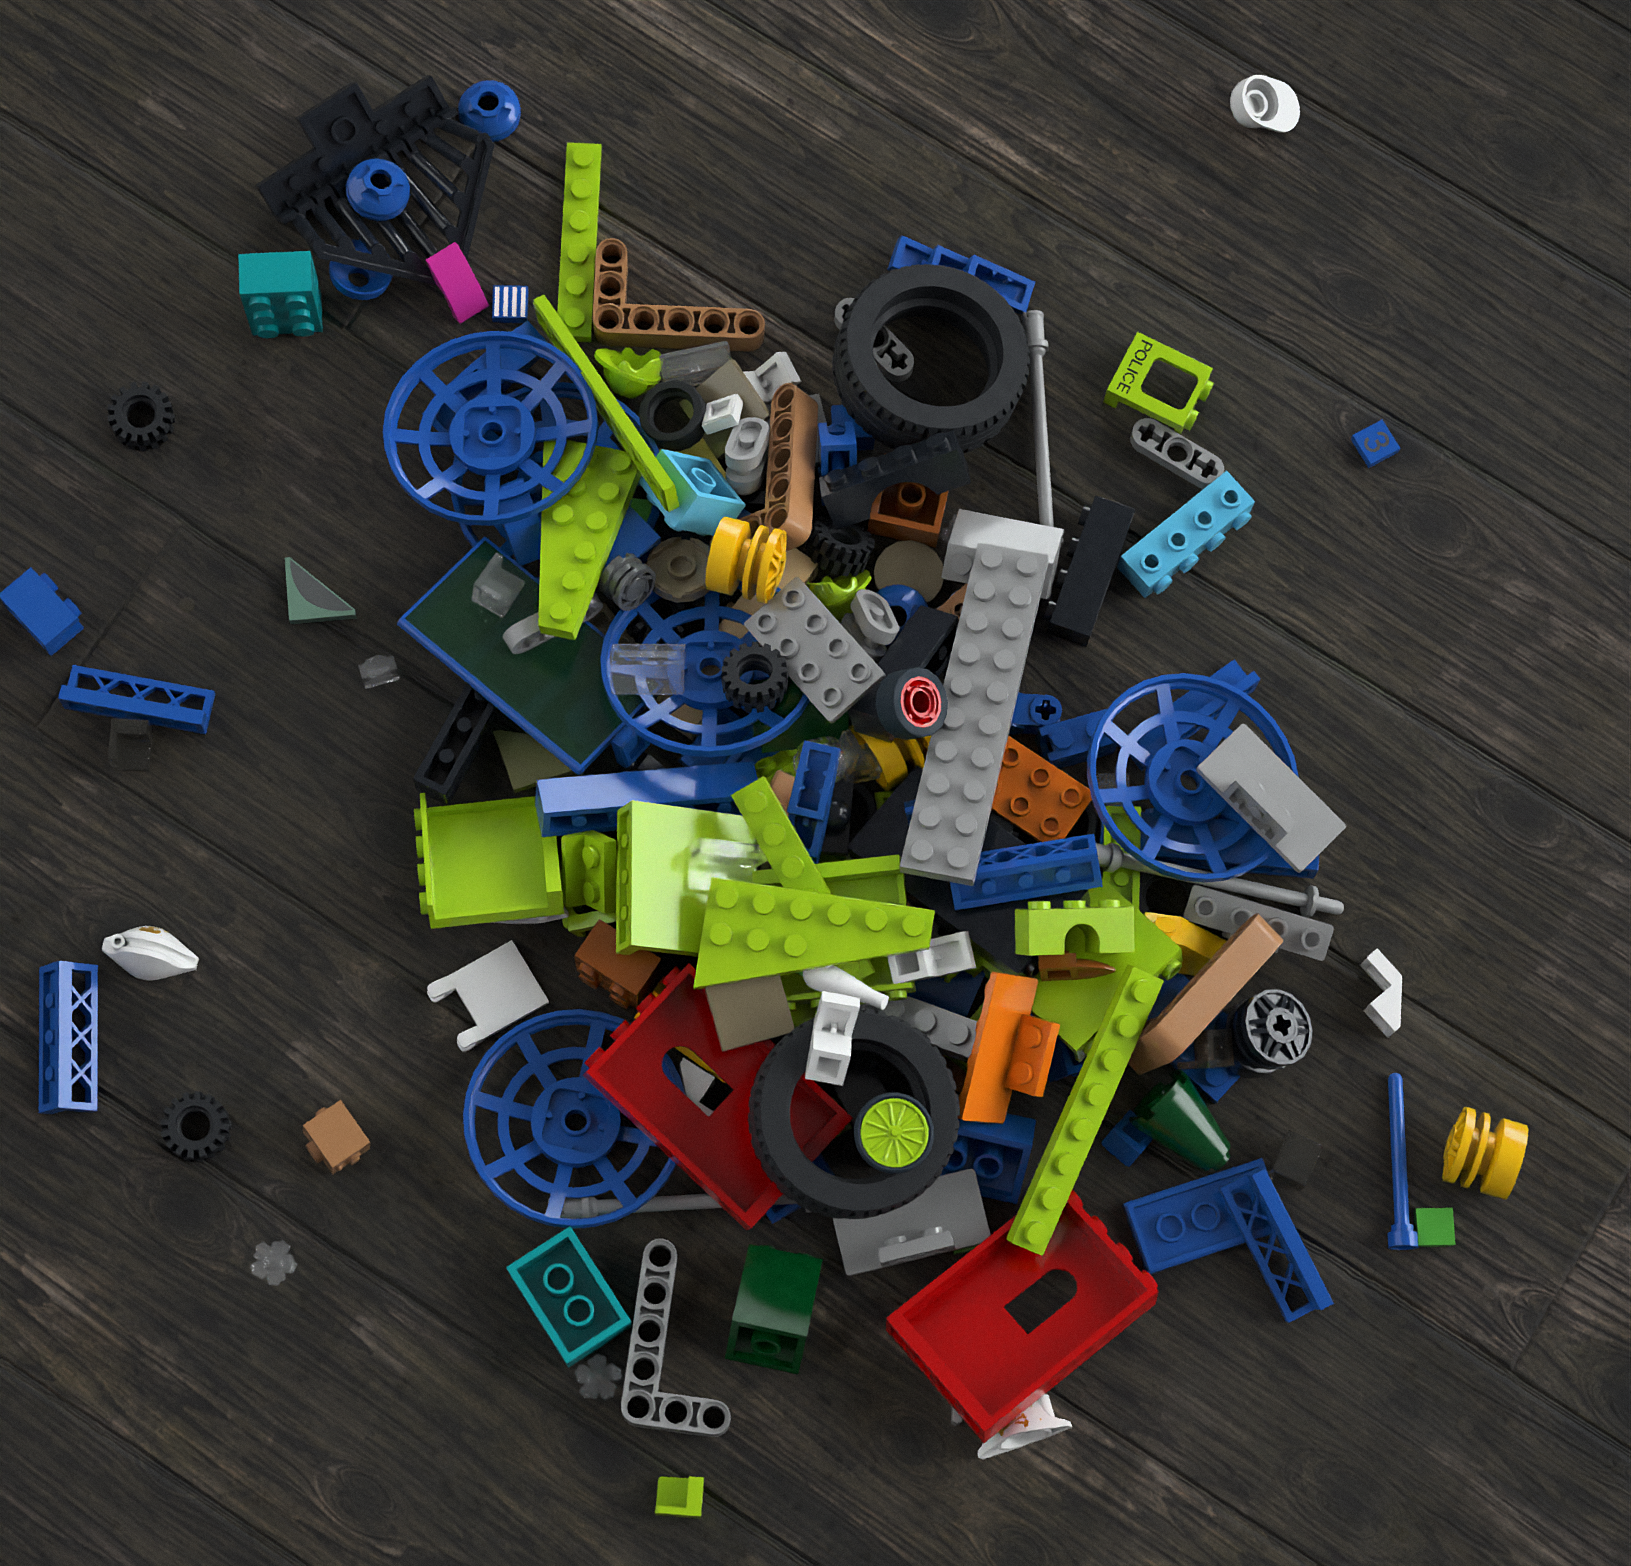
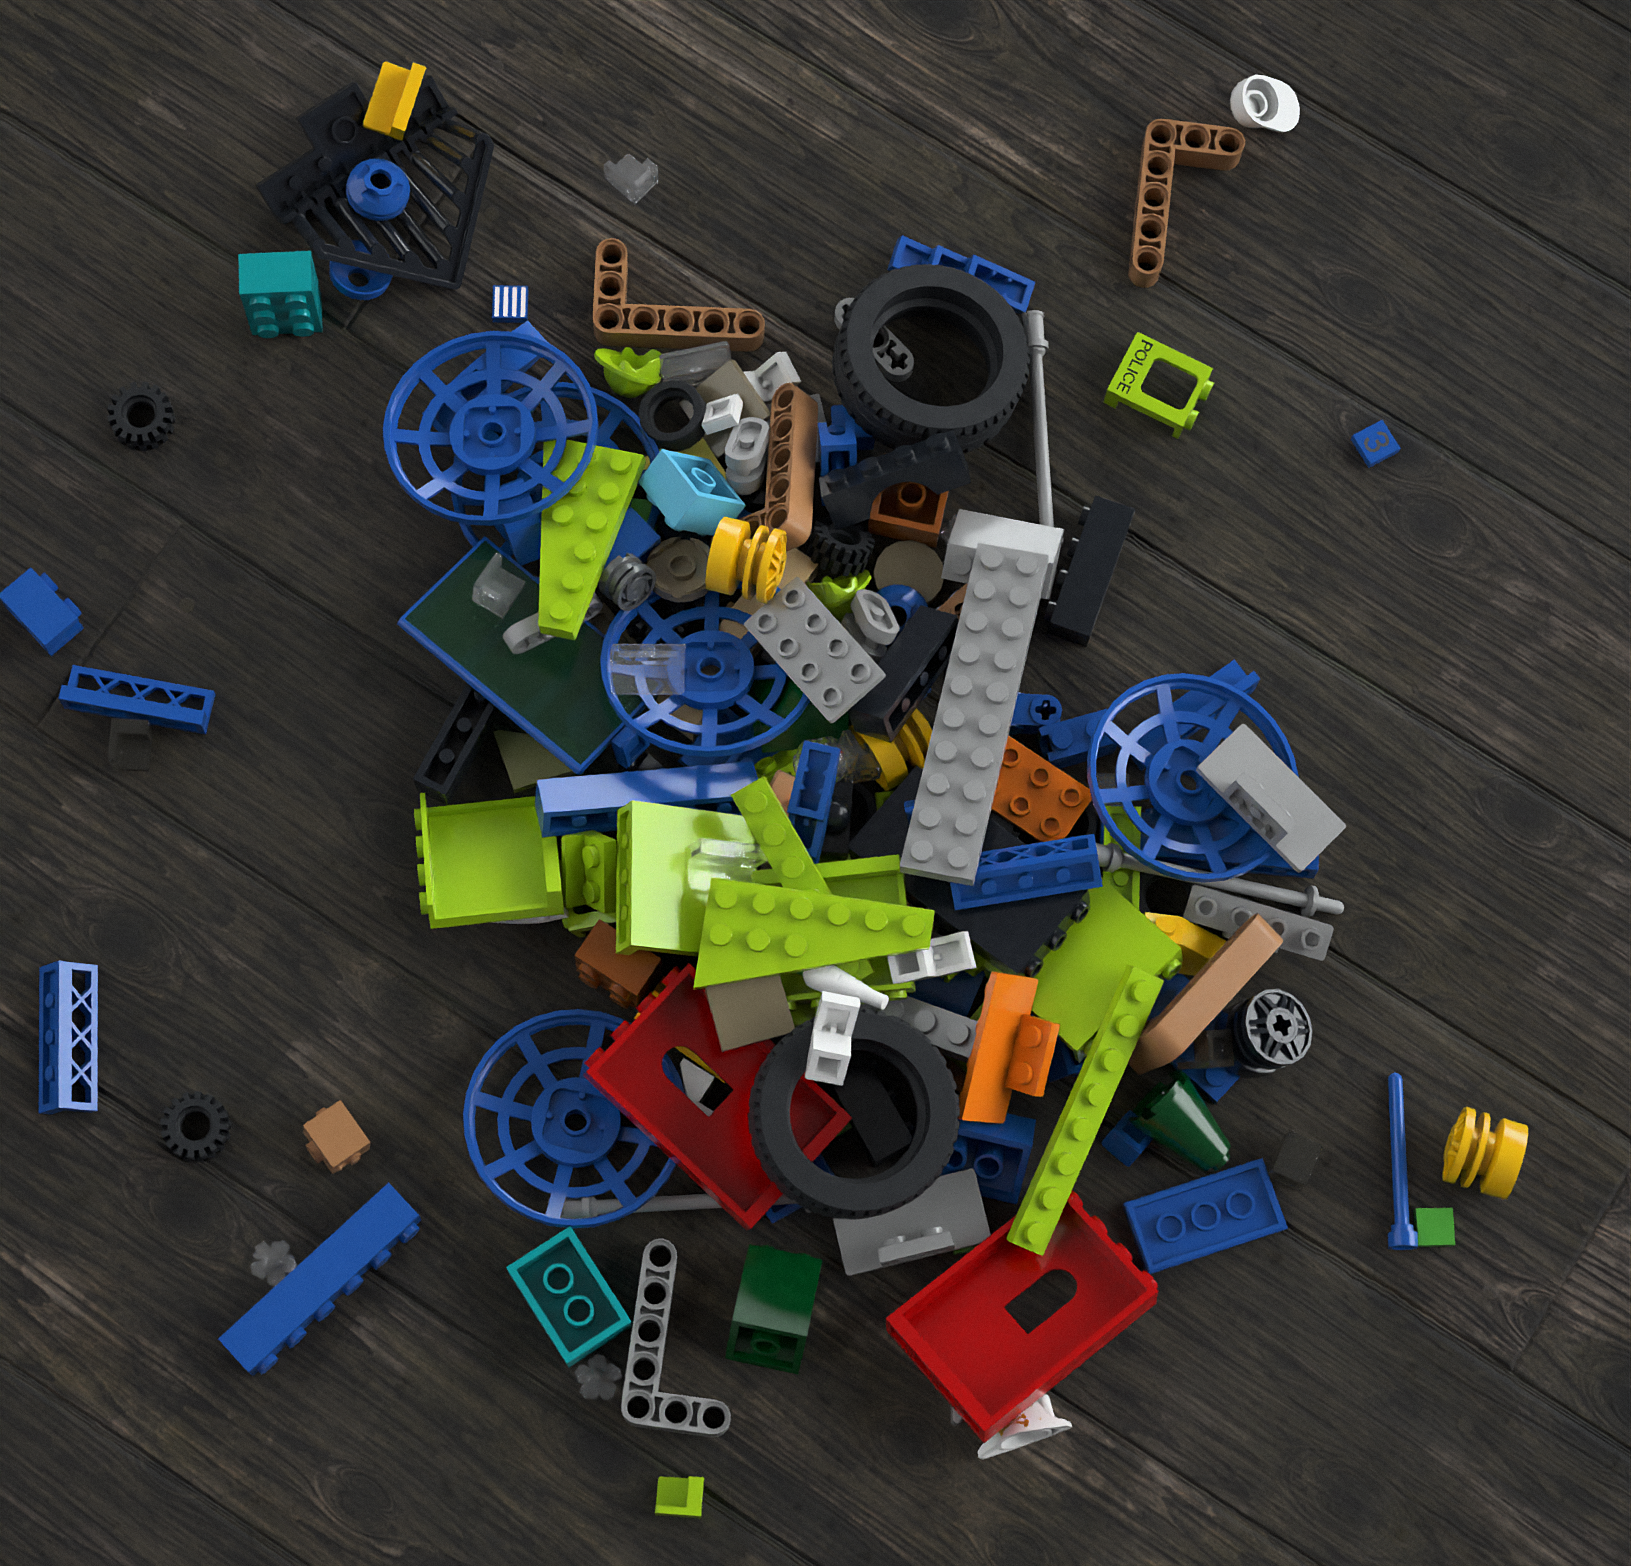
white hat [102,926,199,981] -> none
tile [285,557,357,624] -> none
clear plate [358,655,400,689] -> none
dark pink slope [426,242,489,324] -> none
white flag [427,940,549,1052] -> none
blue piece [458,80,521,142] -> none
lime tile [533,295,680,512] -> none
lime plate [557,143,602,342] -> none
black tyre [722,642,788,713] -> none
lime wheel [854,1093,934,1174] -> none
black wheel [876,667,948,740] -> none
lime arch [1015,899,1134,956] -> none
dark orange plate [1038,950,1115,981] -> none
medium azure brick [1117,471,1255,598] -> none
light grey beam [1130,418,1224,489] -> none
blue fence [1218,1168,1334,1323] -> none
white slope [1360,948,1402,1038] -> none
none -> blue brick [218,1183,422,1376]
none -> yellow panel [363,62,426,141]
none -> clear panel [604,154,658,204]
none -> medium nougat beam [1128,119,1245,288]

